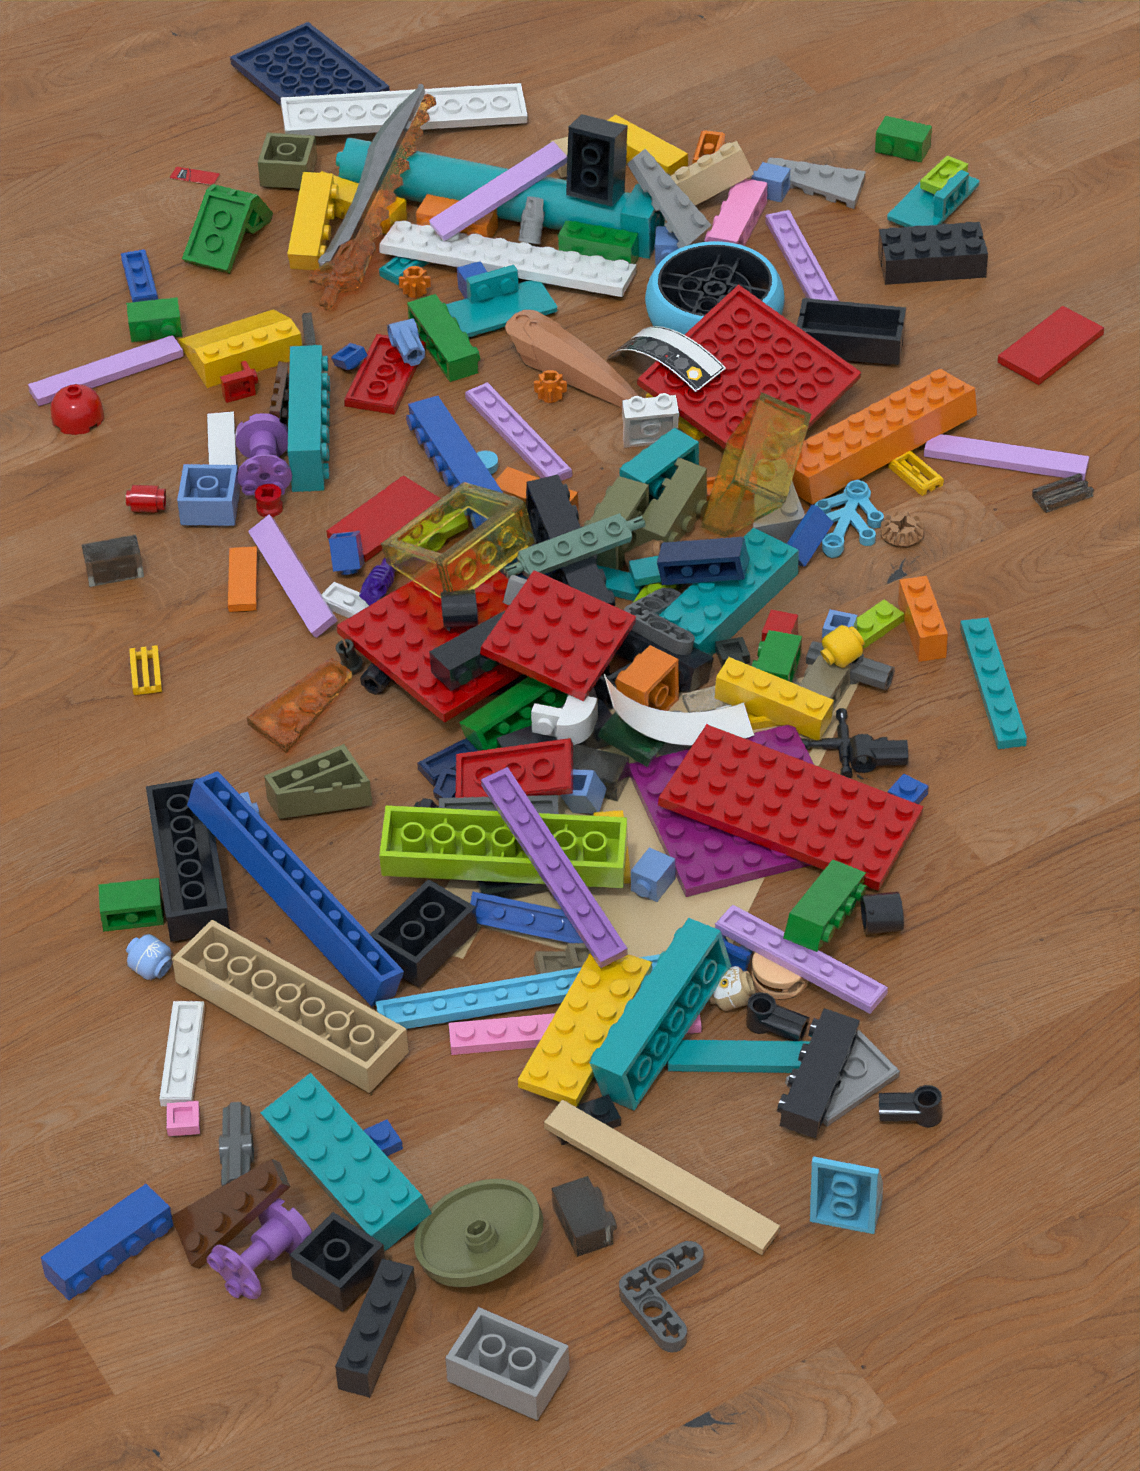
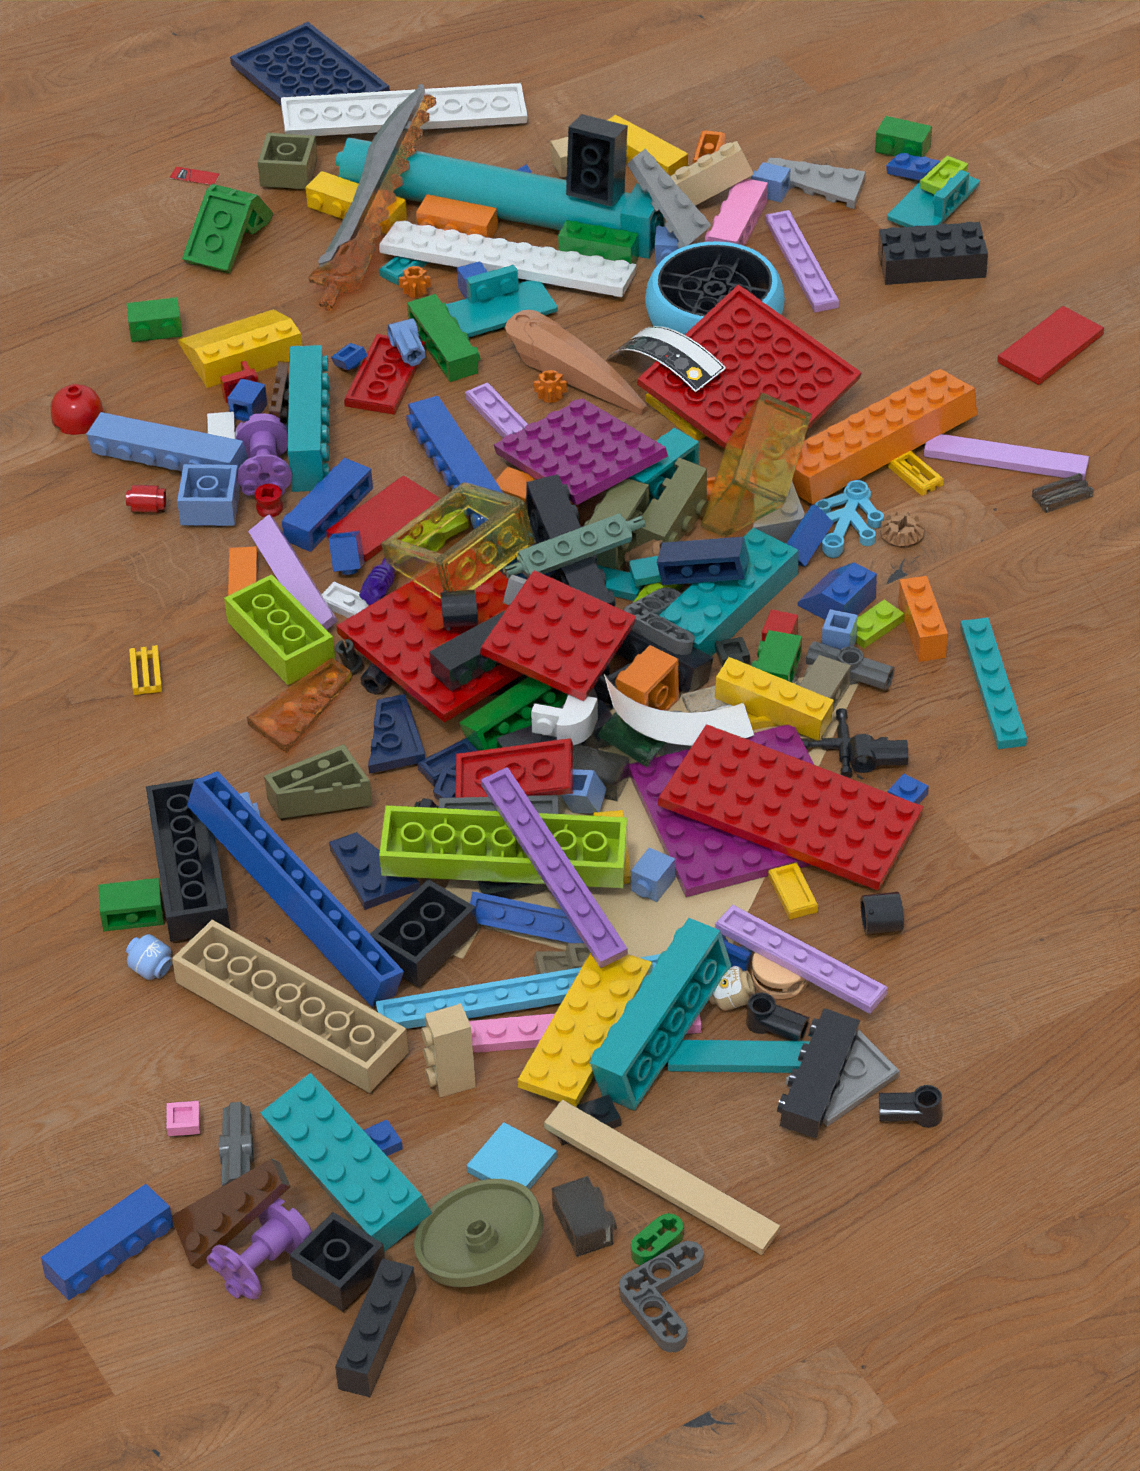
lavender tile [28,335,184,406] -> none
clear smoke brick [81,535,144,587] -> none
blue tile [121,249,158,302] -> none
white tile [160,1001,205,1106] -> none
yellow brick [287,172,339,271] -> none
clear smoke tile [302,312,316,346] -> none
lavender tile [429,141,567,241] -> none
light grey brick [445,1307,570,1420] -> none
medium azure tile [477,451,499,474] -> none
light grey hinge [518,196,544,244] -> none
white plate [622,393,679,448] -> none
green brick [783,860,867,952] -> none
black piece [797,298,906,365] -> none
medium azure slope [810,1156,883,1234] -> none
yellow head [820,625,865,668] -> none
none -> medium blue brick [86,412,248,471]
none -> lime brick [224,574,336,685]
none -> blue brick [228,379,267,422]
none -> blue brick [282,458,373,552]
none -> dark blue wing [329,832,420,910]
none -> dark blue wing [368,694,426,774]
none -> tan brick [421,1004,476,1098]
none -> medium azure tile [467,1122,557,1190]
none -> magenta plate [494,398,668,505]
none -> green beam [631,1213,684,1266]
none -> yellow tile [768,862,818,920]
none -> blue slope [797,562,877,620]
none -> blue plate [886,153,940,180]

